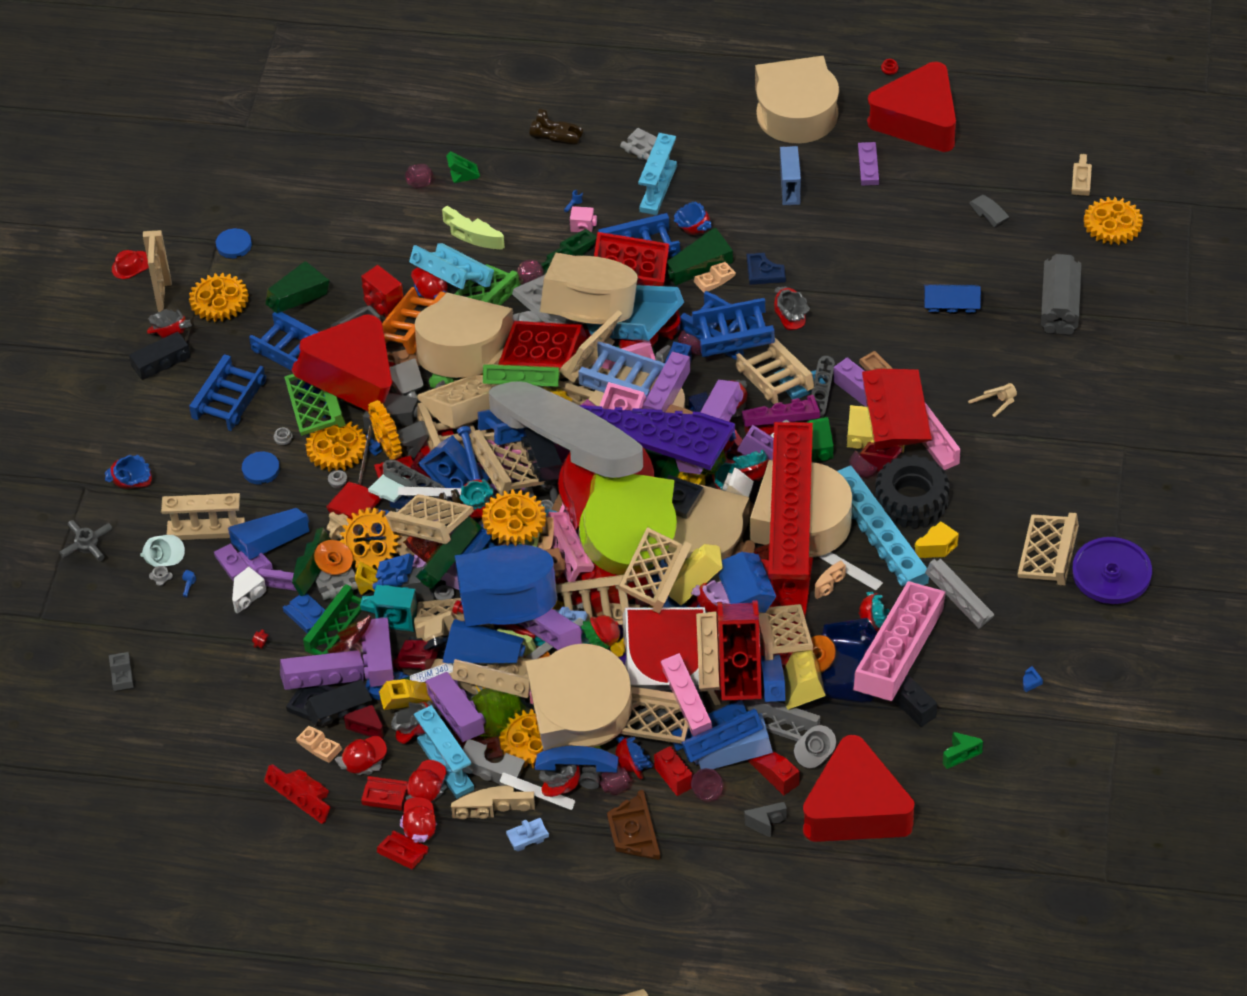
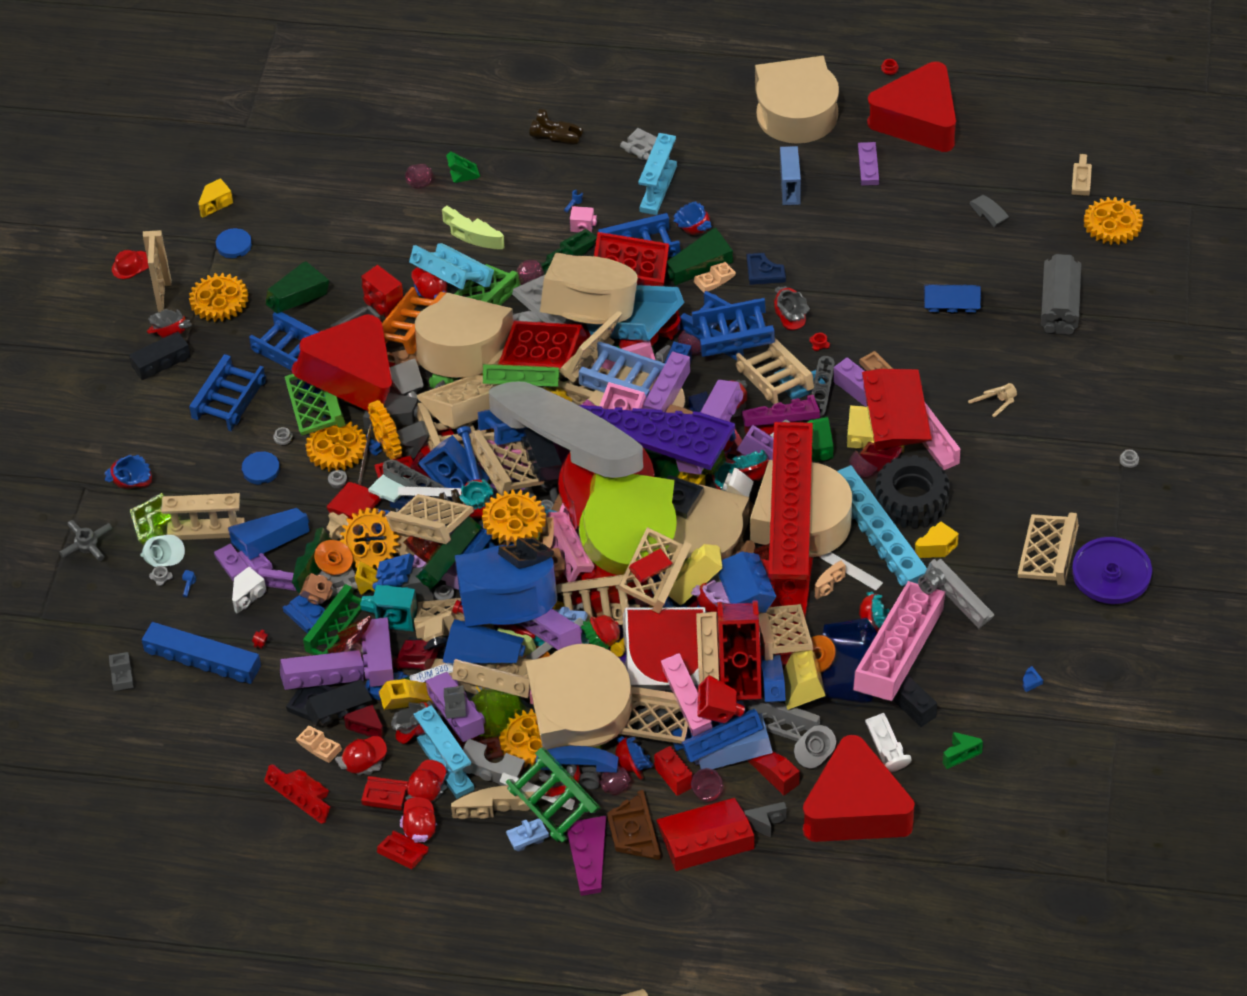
none -> clear neon green brick [130,493,171,545]
none -> blue brick [142,622,261,684]
none -> yellow slope [198,178,233,218]
none -> nougat brick [300,573,333,604]
none -> dark grey slope [444,685,466,719]
none -> black slope [498,537,554,568]
none -> green fence [506,747,601,842]
none -> magenta wing [567,816,606,896]
none -> red tile [629,548,672,583]
none -> red slope [656,798,754,871]
none -> red torso [697,675,745,723]
none -> red plate [809,333,830,351]
none -> white piece [865,713,912,772]
none -> dark grey wheel [918,568,946,594]
none -> light grey plate [1120,450,1139,468]

